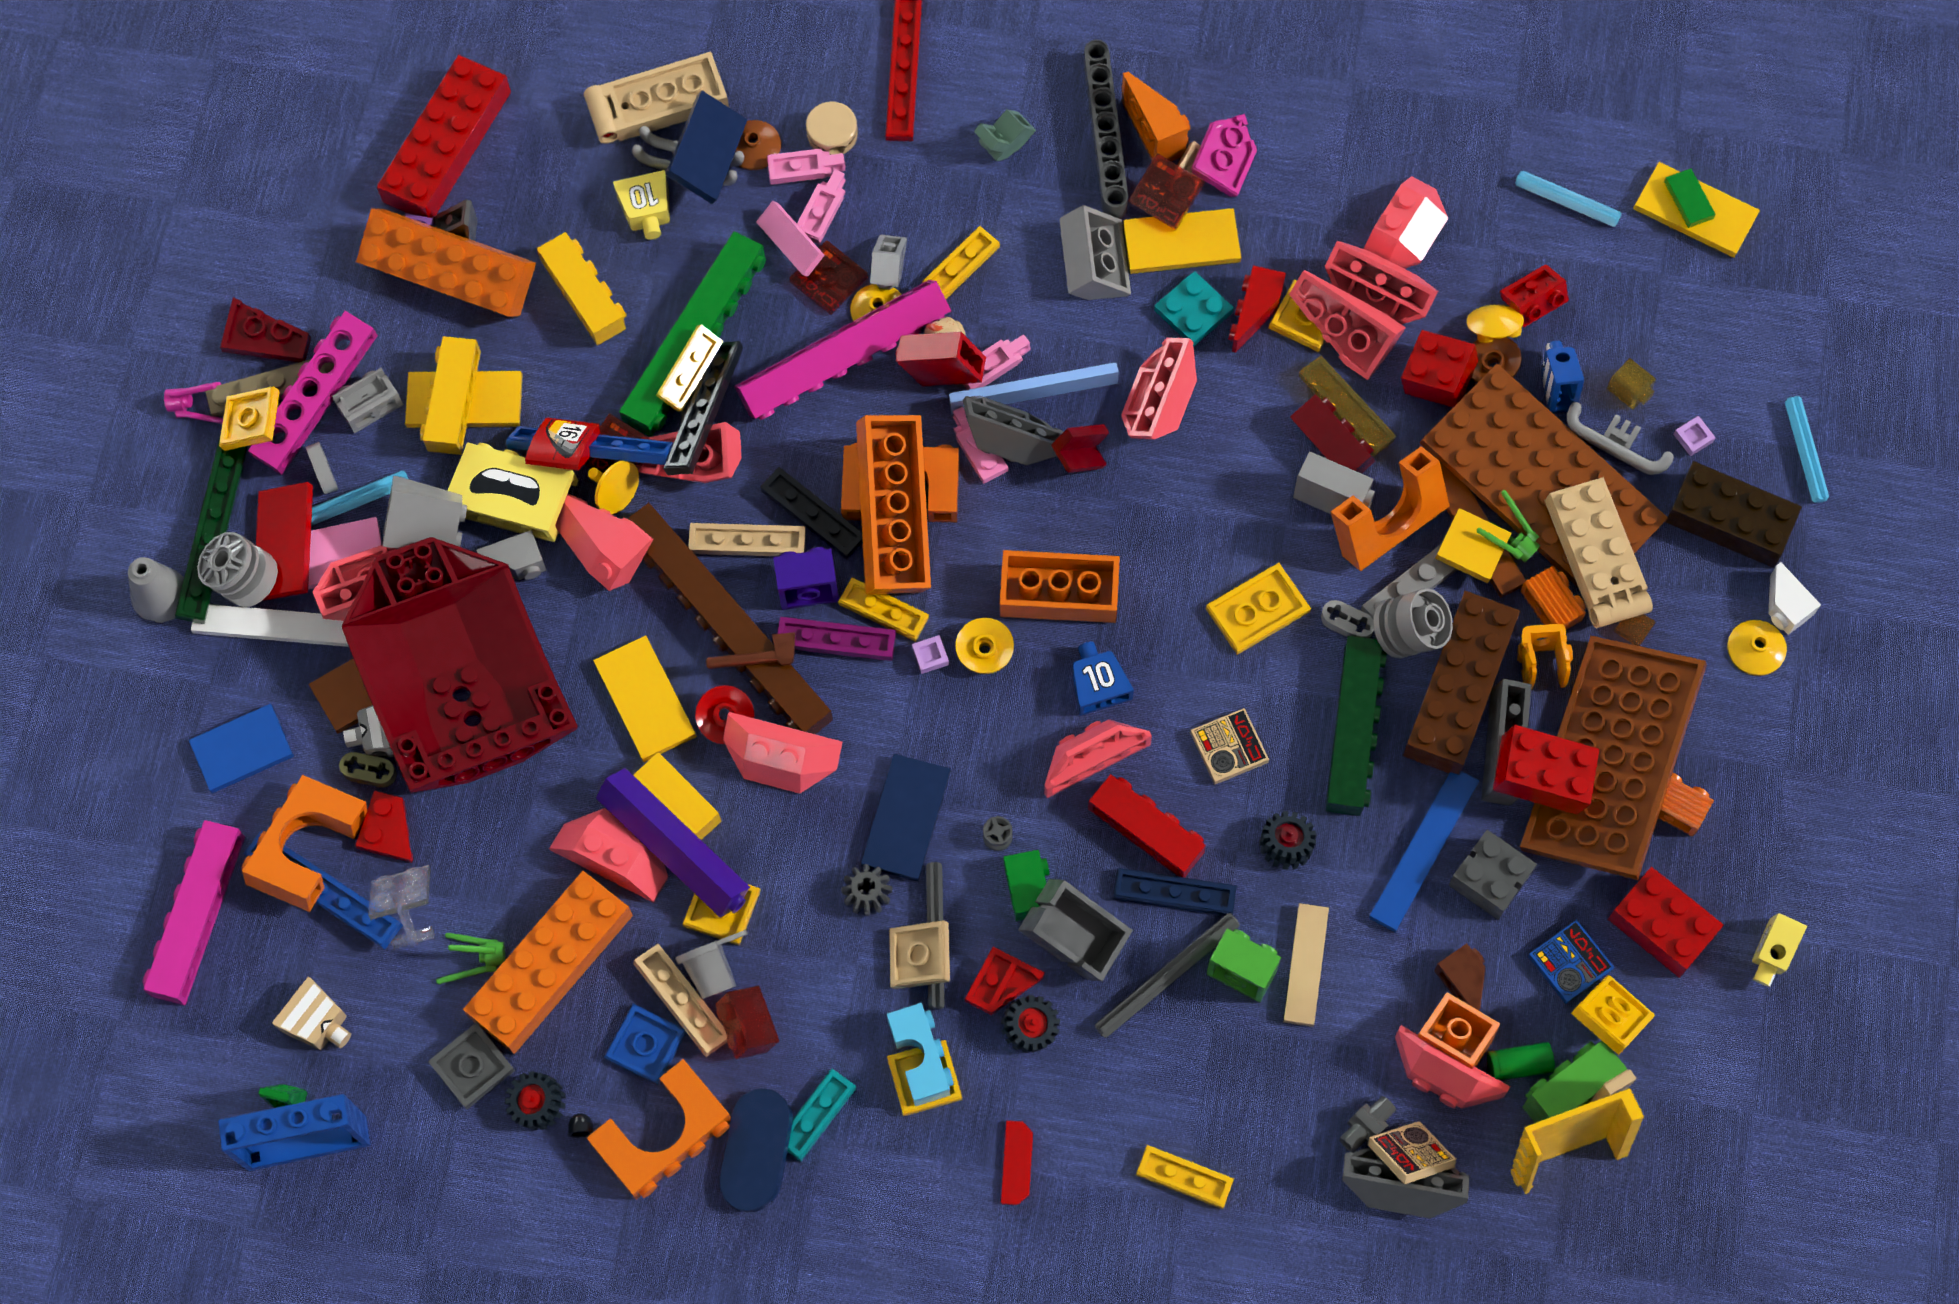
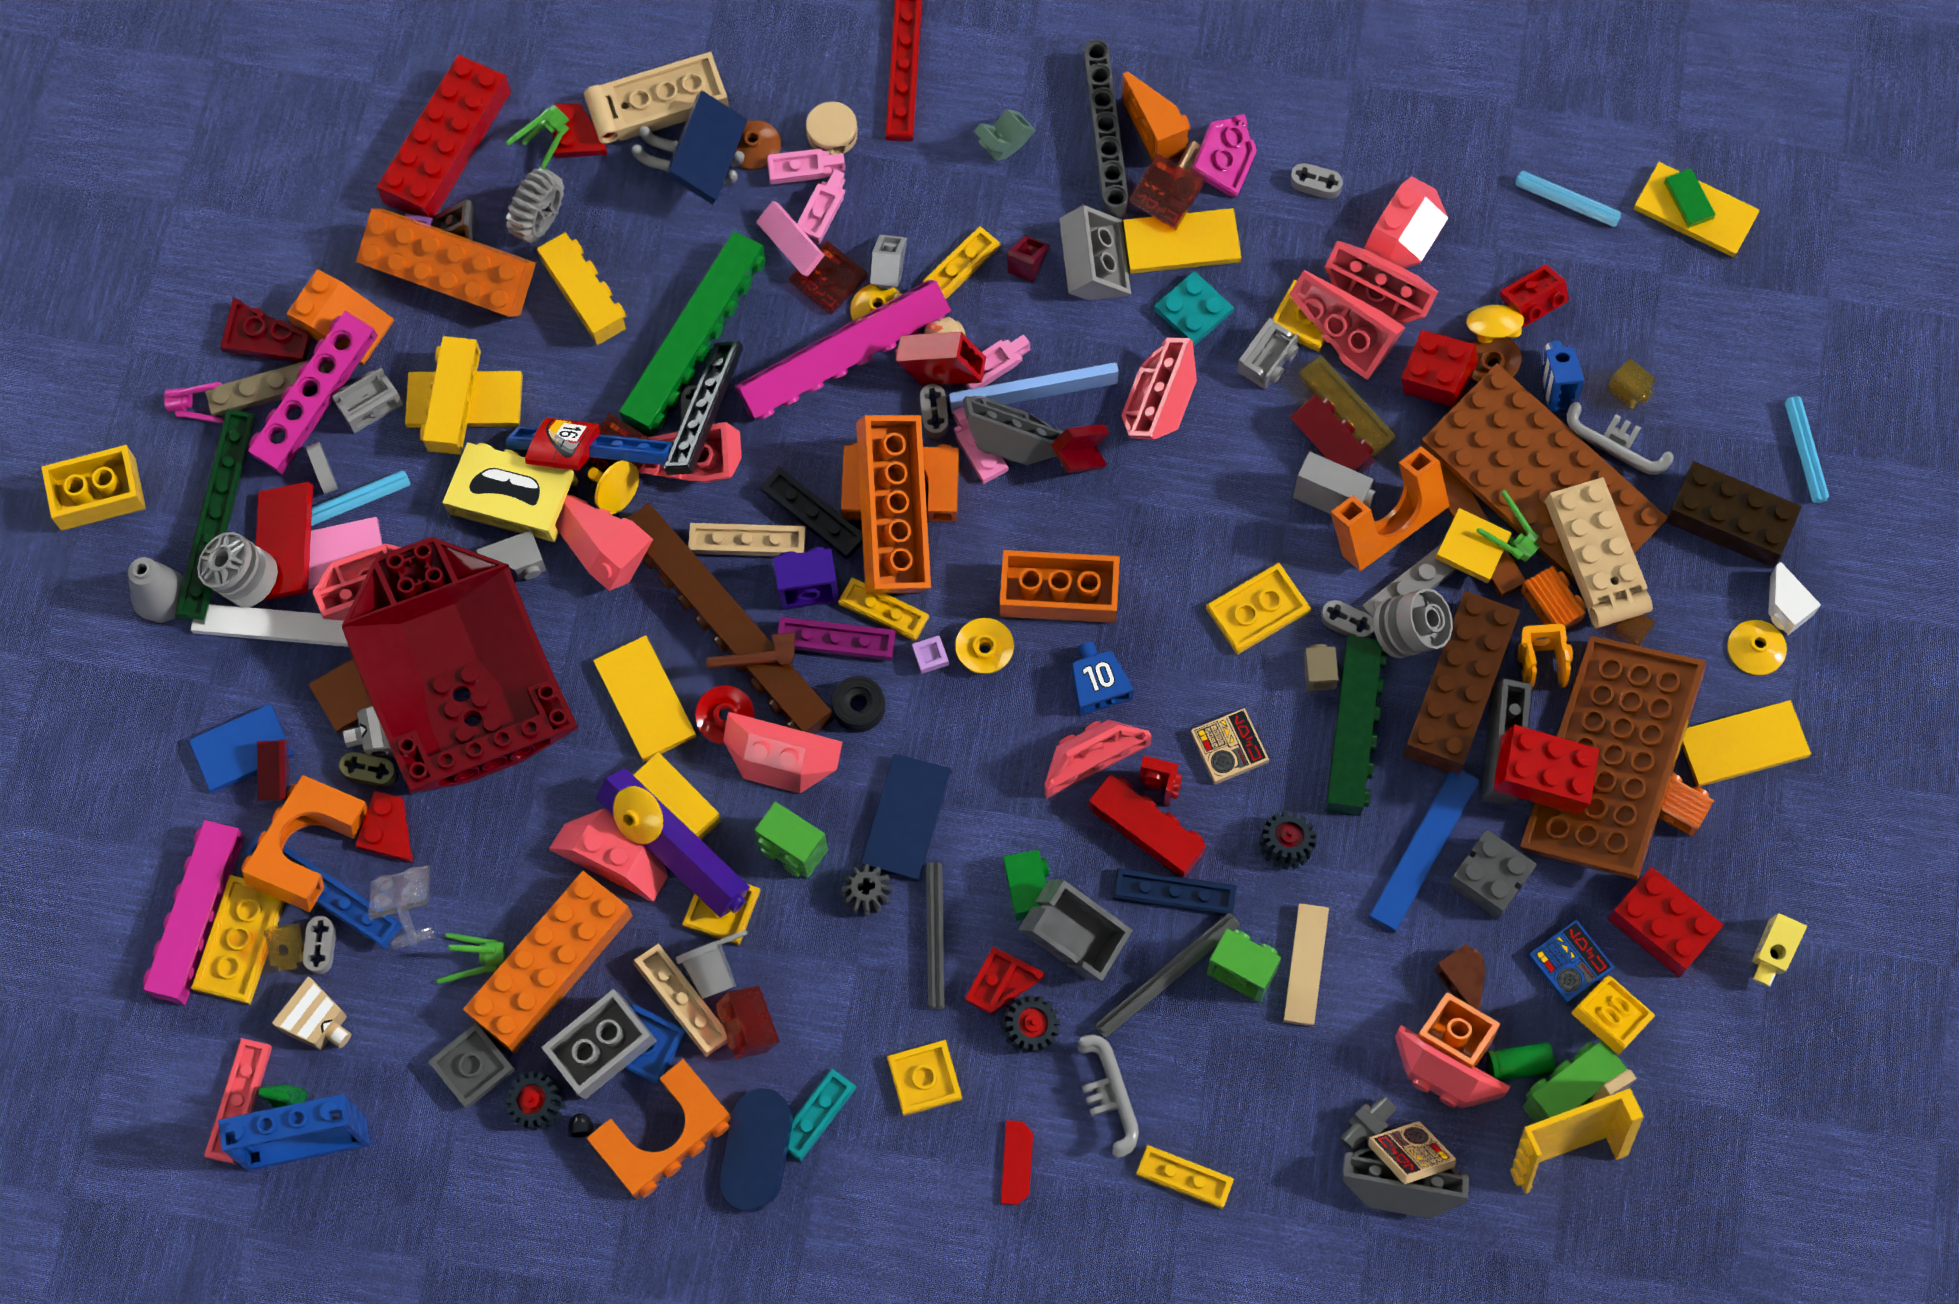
yellow tile [219,386,280,451] -> none
light grey slope [383,476,467,549] -> none
light yellow torso [613,170,670,240] -> none
tile [656,325,723,412] -> none
medium azure arch [887,1003,954,1107] -> none
tan tile [889,920,950,989] -> none
dark grey wheel [983,816,1013,851] -> none
red slope [1228,265,1286,352] -> none
lavender plate [1673,416,1716,456] -> none
none -> yellow brick [41,445,146,531]
none -> yellow tile [191,875,285,1005]
none -> coral tile [204,1038,272,1165]
none -> dark red panel [257,740,289,801]
none -> clear yellow brick [264,923,304,971]
none -> orange slope [286,269,394,365]
none -> light grey beam [303,916,336,975]
none -> bright green plant [506,104,569,169]
none -> light grey gear [506,168,564,243]
none -> light grey brick [541,989,657,1100]
none -> red wing [553,103,608,158]
none -> yellow dish [613,786,663,844]
none -> bright green brick [754,801,828,879]
none -> black tyre [832,676,885,732]
none -> light grey beam [920,384,949,439]
none -> dark red slope [1007,235,1051,283]
none -> light grey piece [1078,1035,1139,1158]
none -> red bracket [1139,755,1182,806]
none -> light grey hinge [1237,318,1299,390]
none -> light grey beam [1290,163,1343,199]
none -> dark tan brick [1303,644,1338,691]
none -> yellow tile [1681,700,1811,787]

